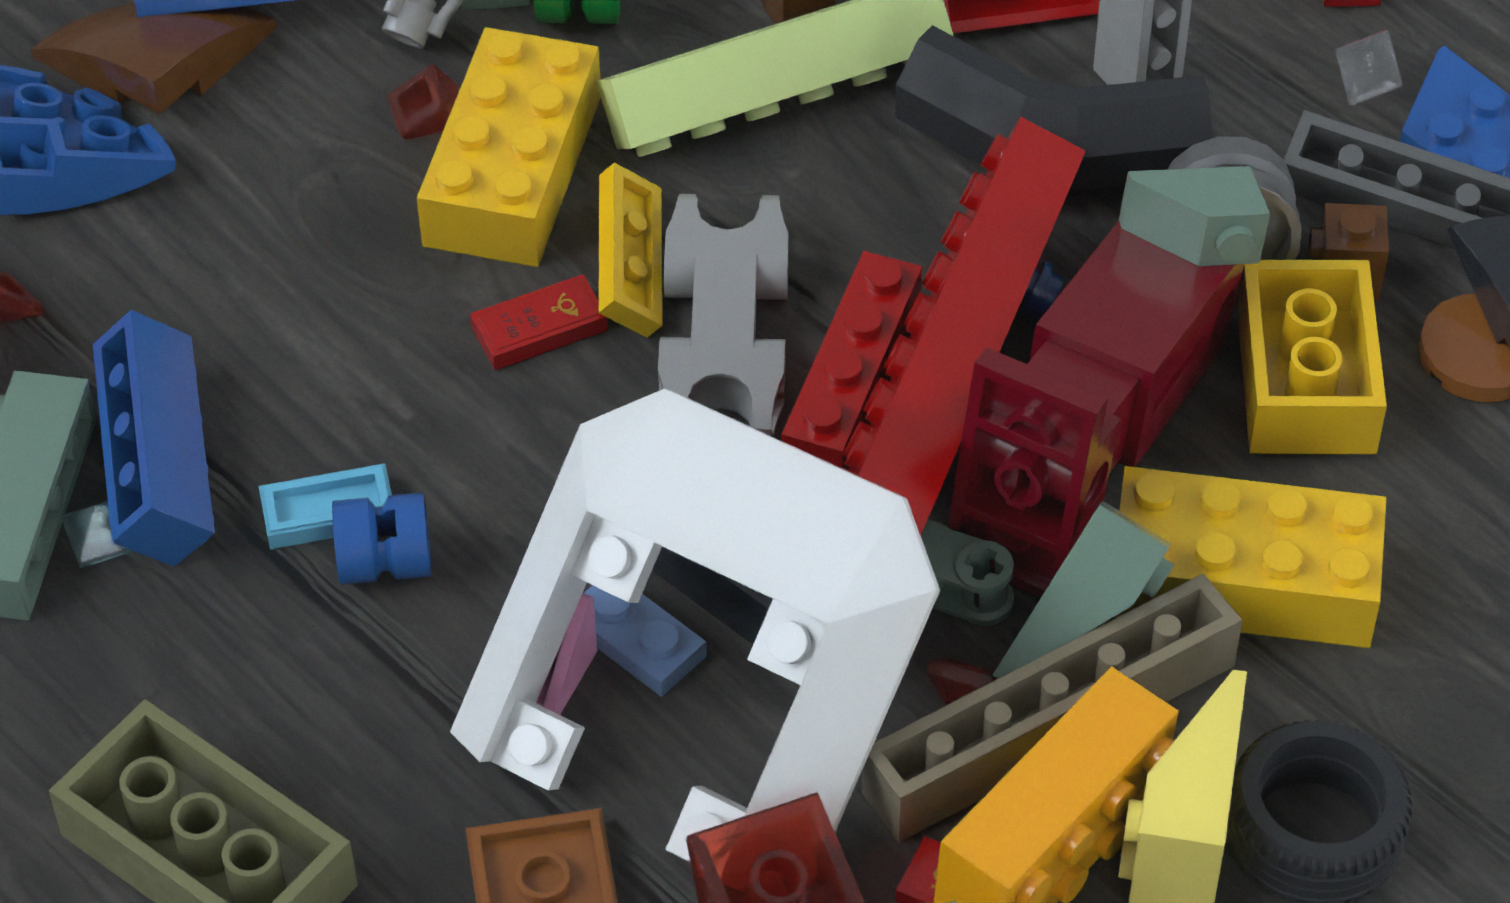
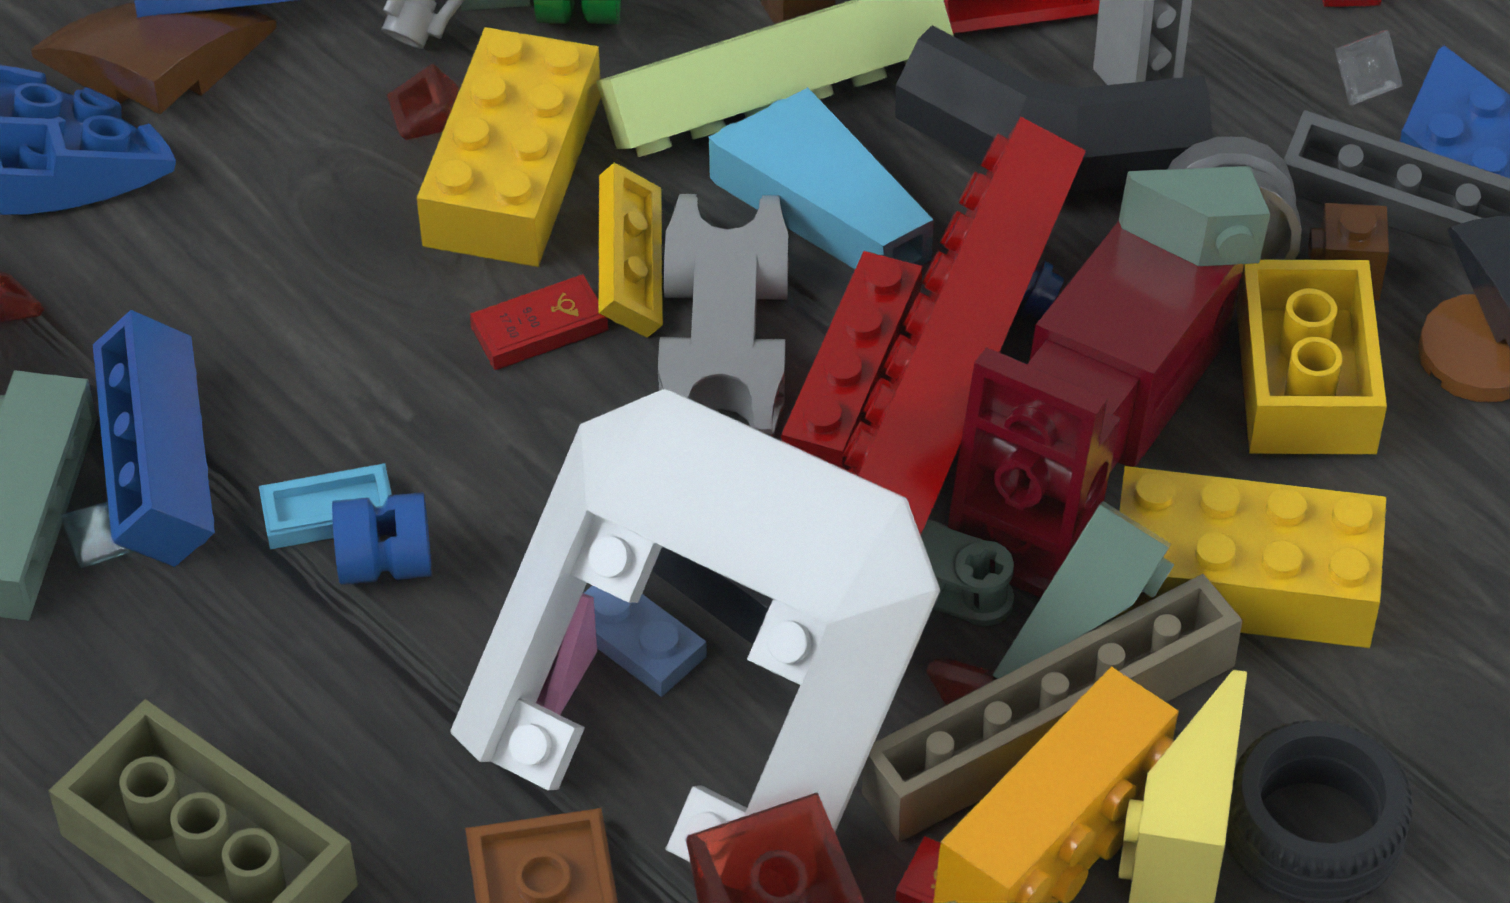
none -> medium azure slope [709,88,933,269]

